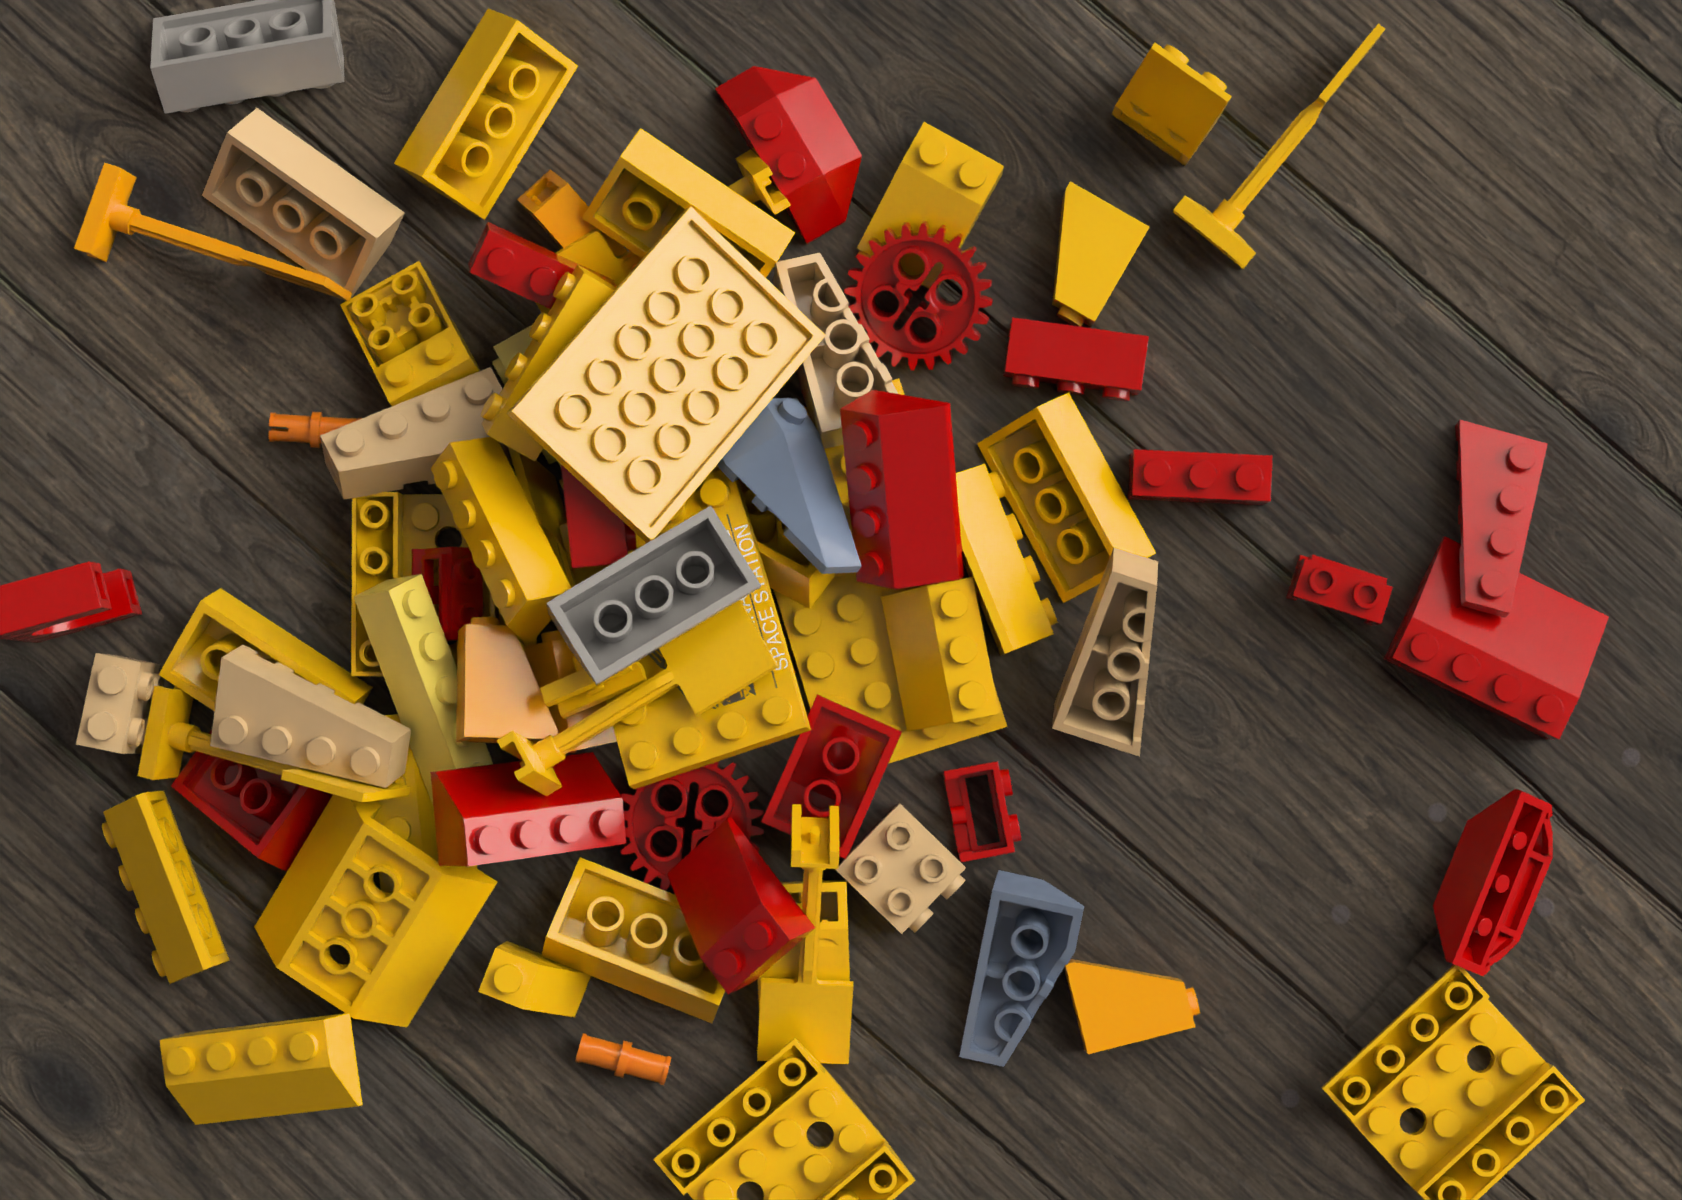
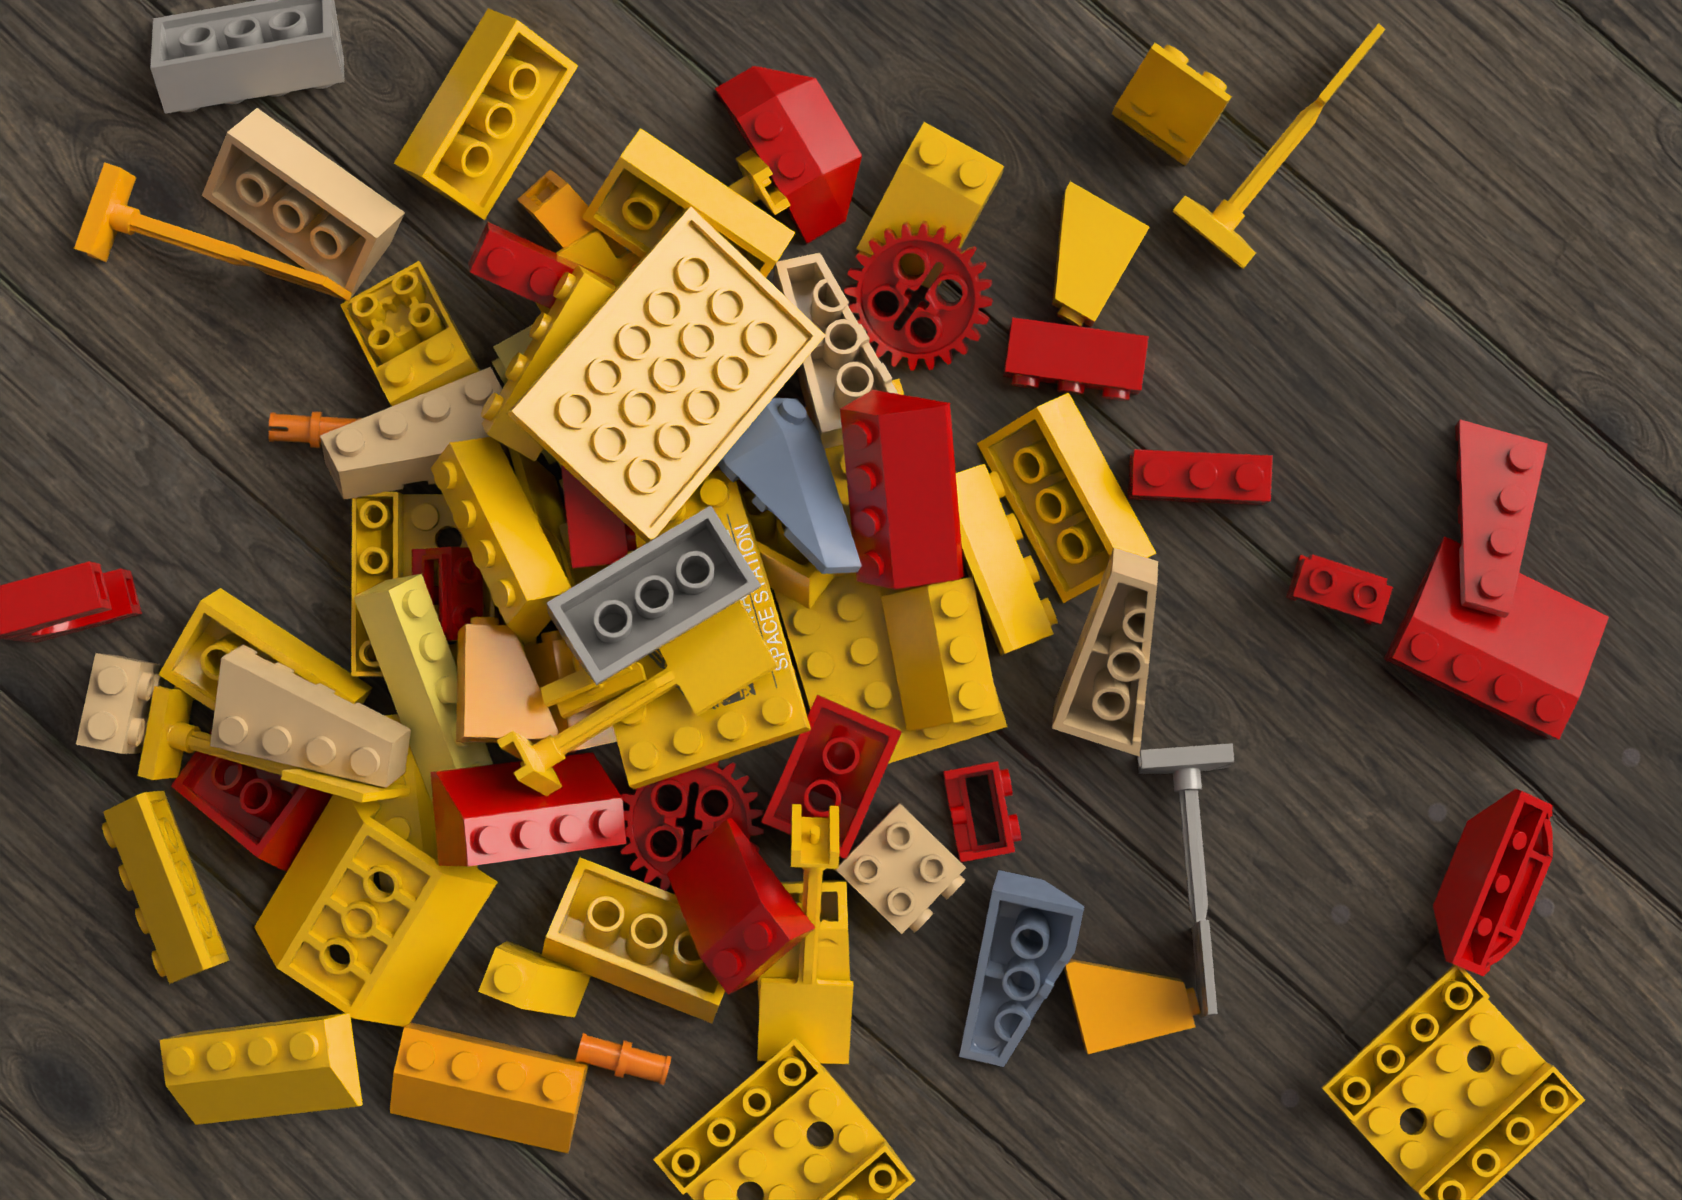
none -> light orange slope [390,1022,589,1154]
none -> light grey piece [1137,743,1234,1019]

